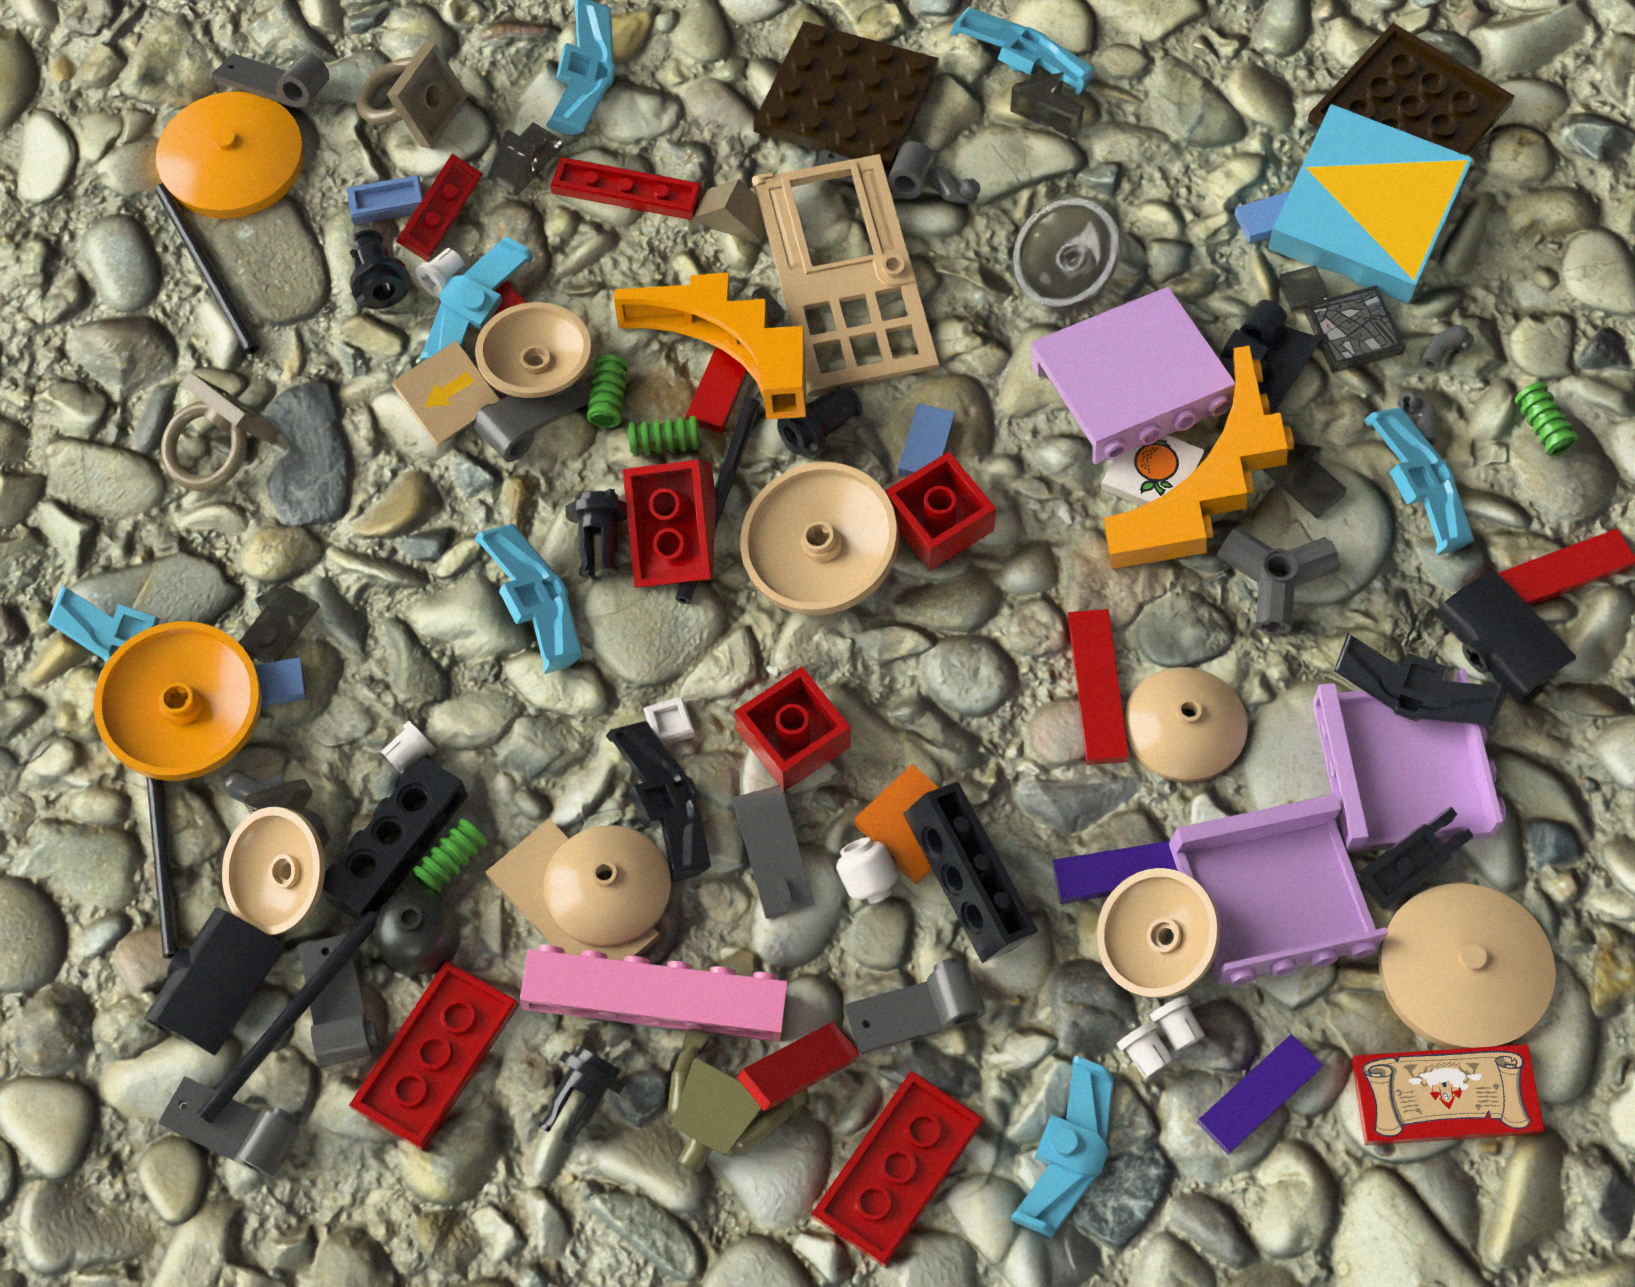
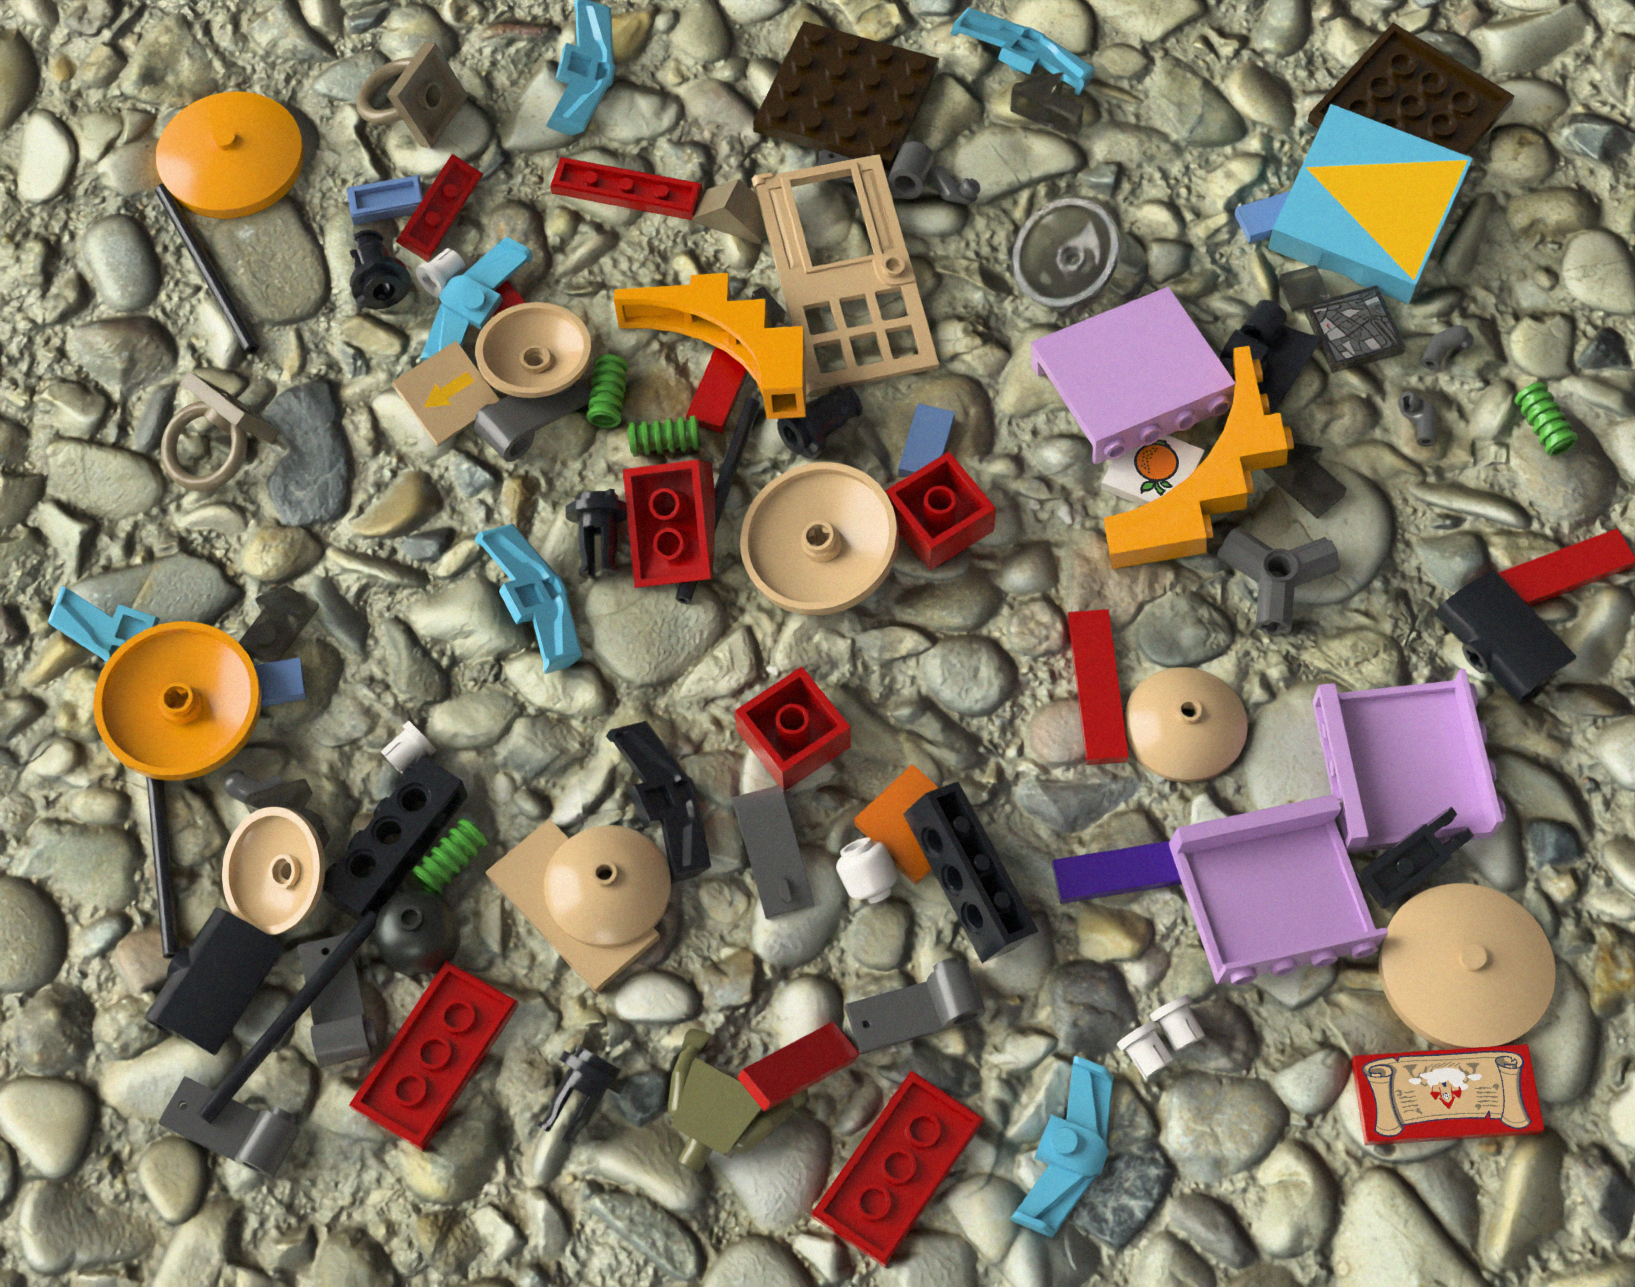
dark grey door [212,53,329,108] -> none
clear smoke slope [488,122,563,196] -> none
bright pink brick [520,945,787,1042] -> none
white tile [643,696,695,746] -> none
tan dish [1096,868,1220,998] -> none
dark purple tile [1197,1034,1323,1155] -> none
black plate [1334,633,1508,726] -> none
medium azure plate [1364,407,1474,555] -> none

